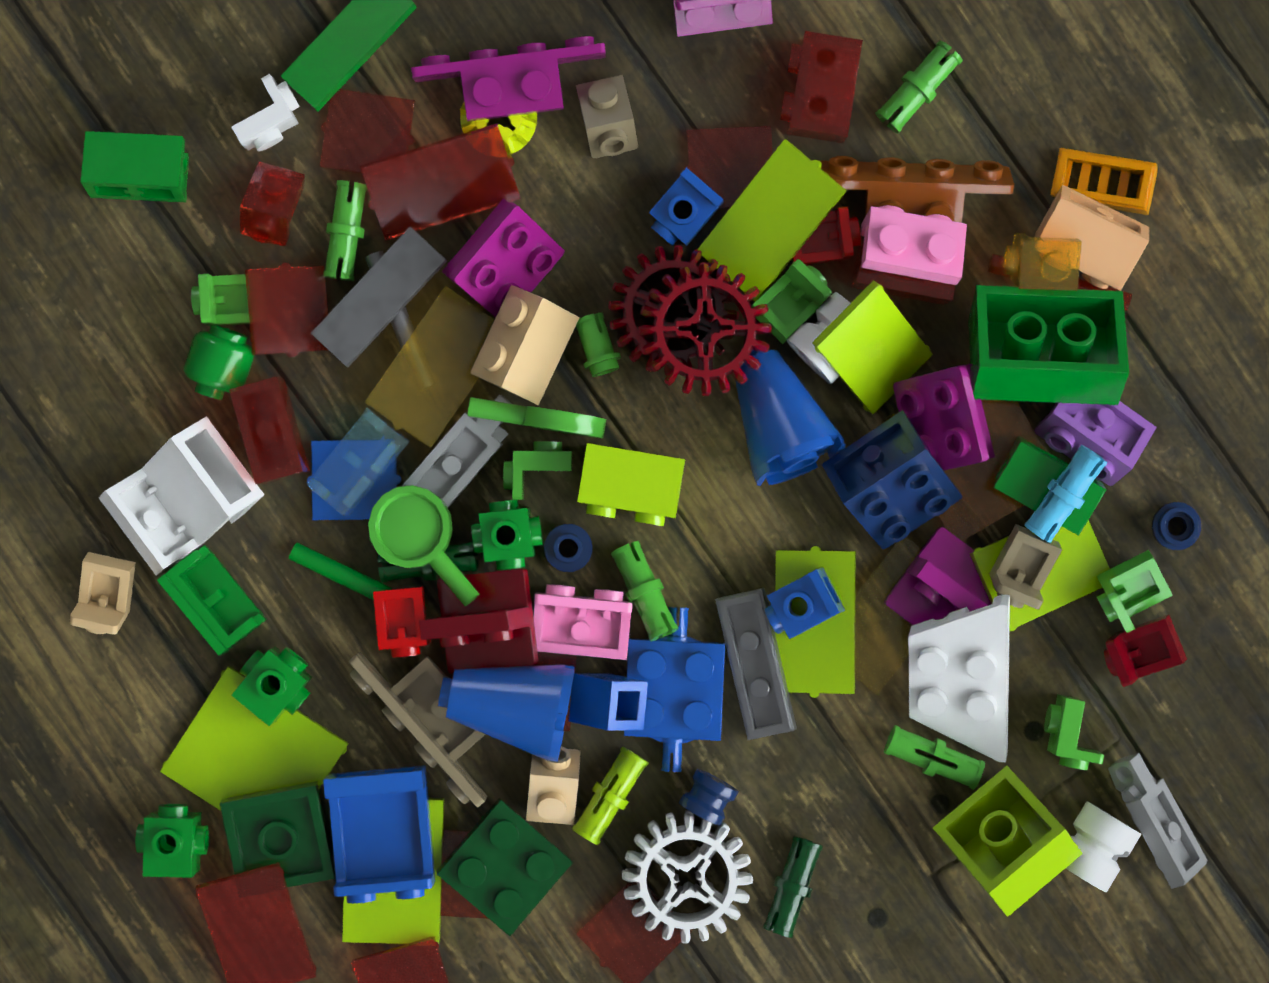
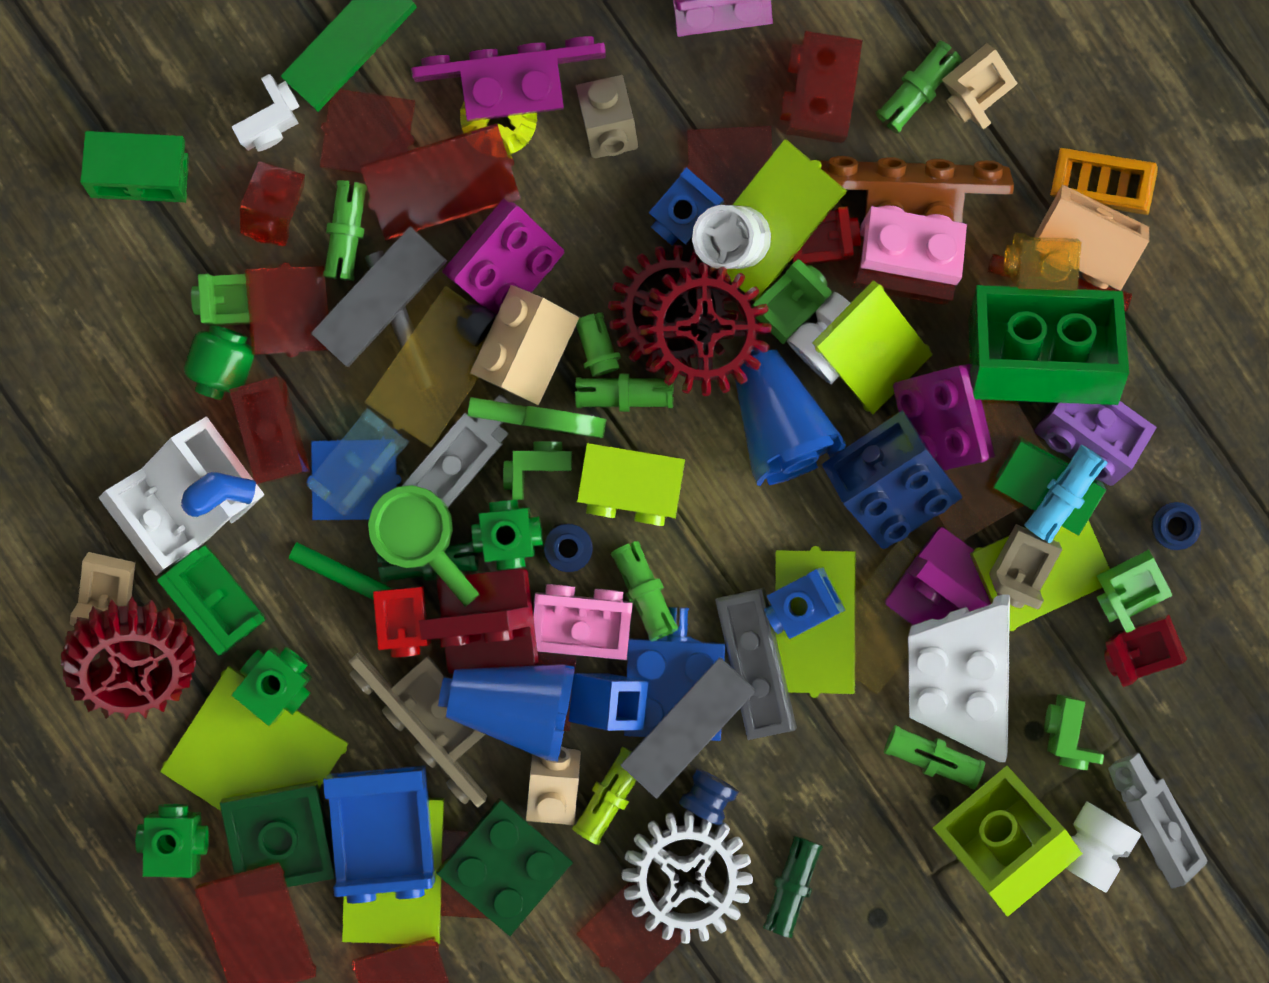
none -> dark red gear [61,597,196,722]
none -> blue arm [181,472,256,517]
none -> black hinge [456,304,497,347]
none -> bright green pin [575,374,674,412]
none -> flat silver tile [621,657,756,799]
none -> white wheel [692,205,771,269]
none -> tan bracket [942,43,1017,130]

